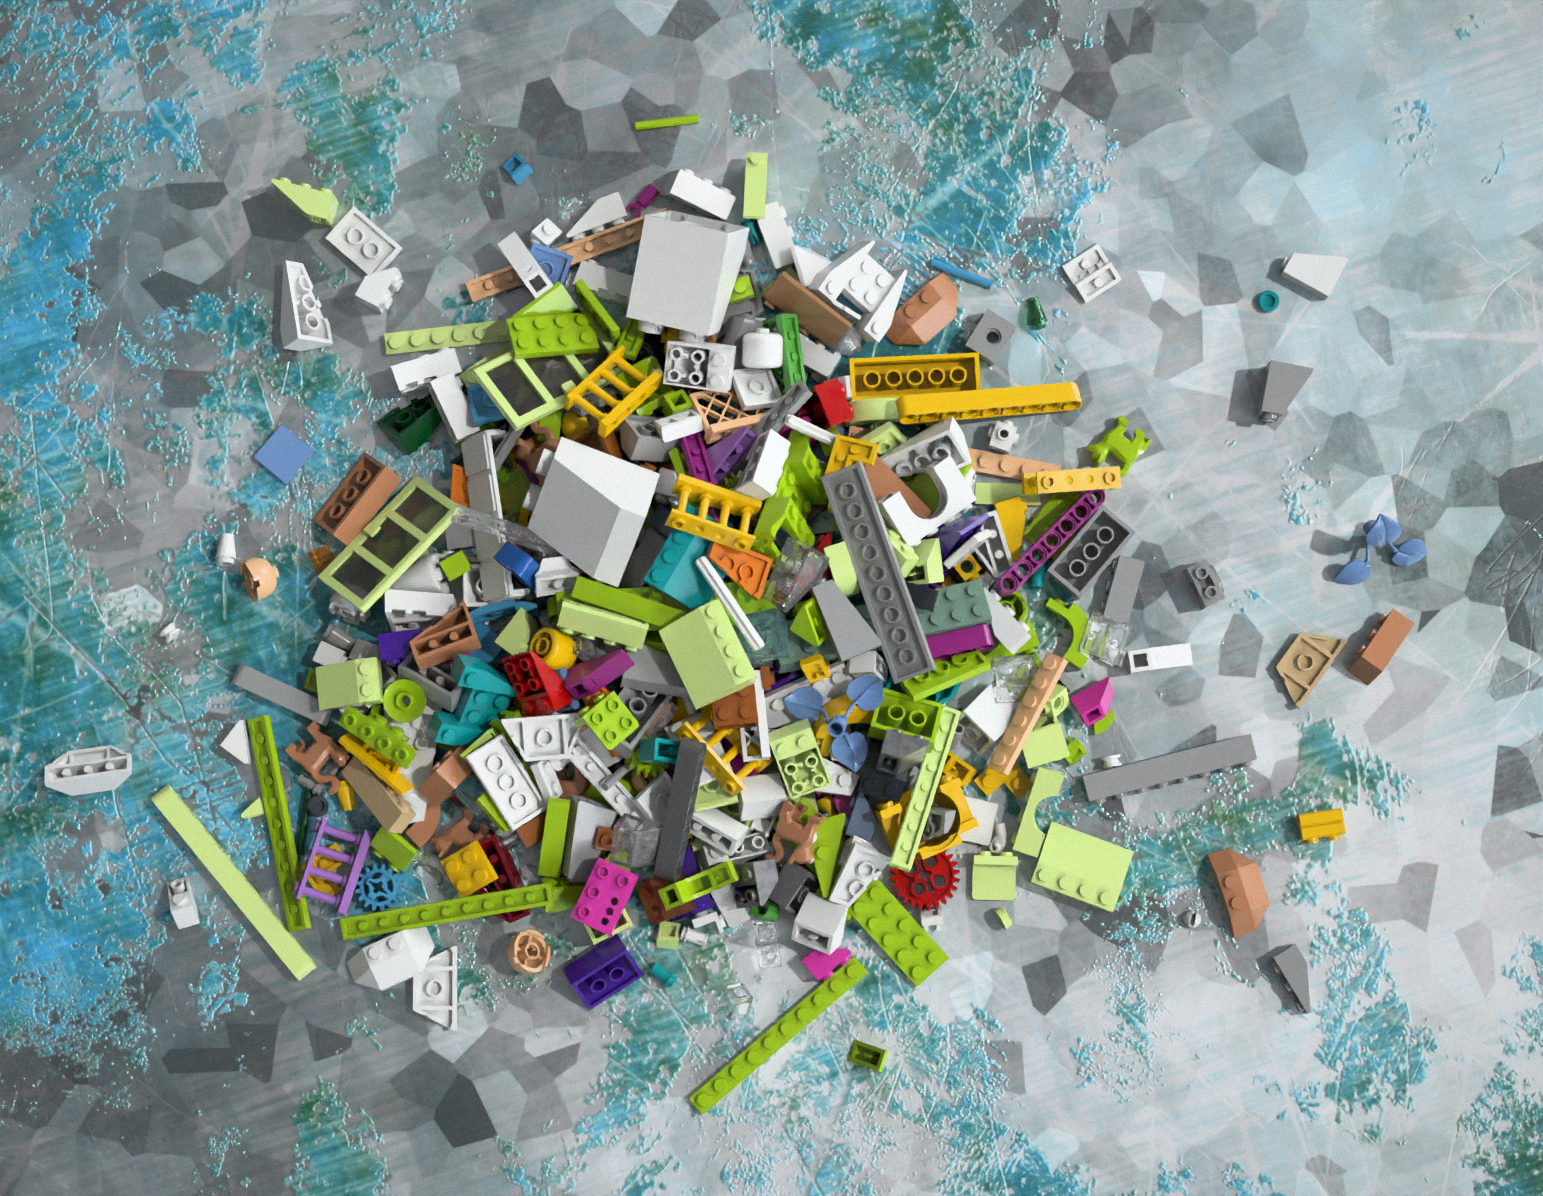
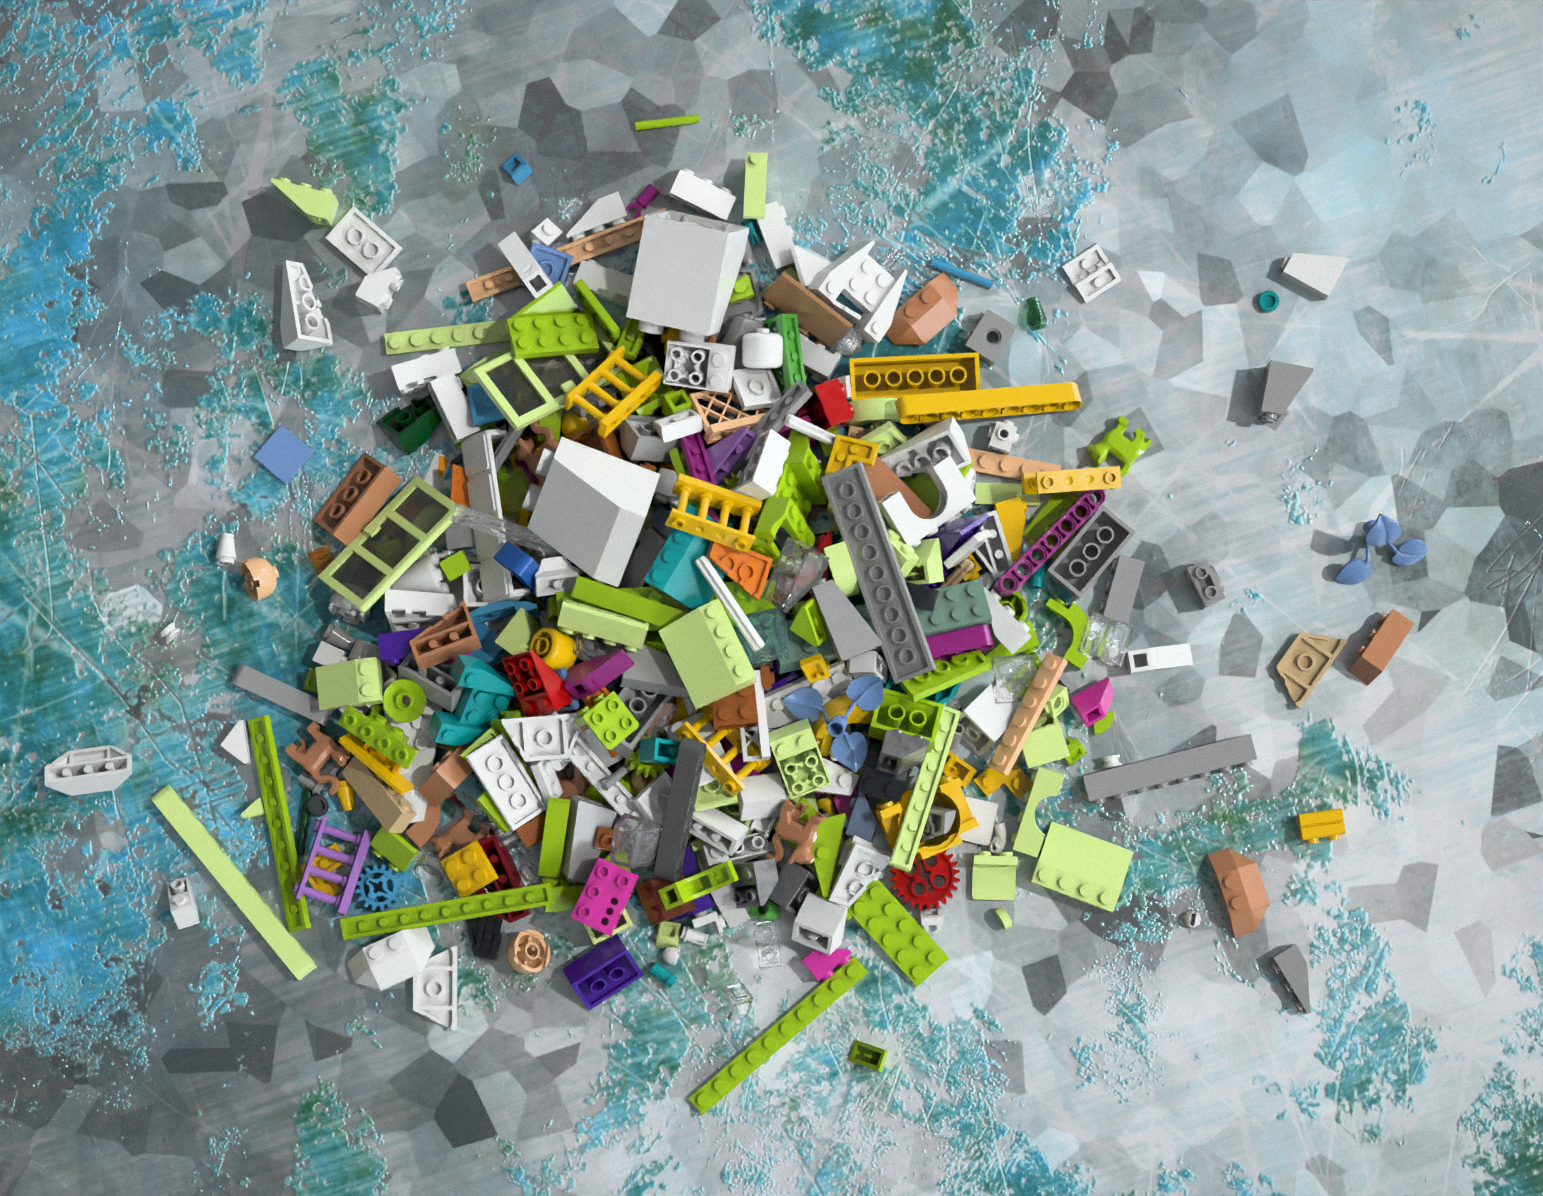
none -> white sticker [424,452,452,491]
none -> black wing [466,915,505,961]
none -> white hinge [663,947,680,965]
none -> tan axle [939,558,974,588]

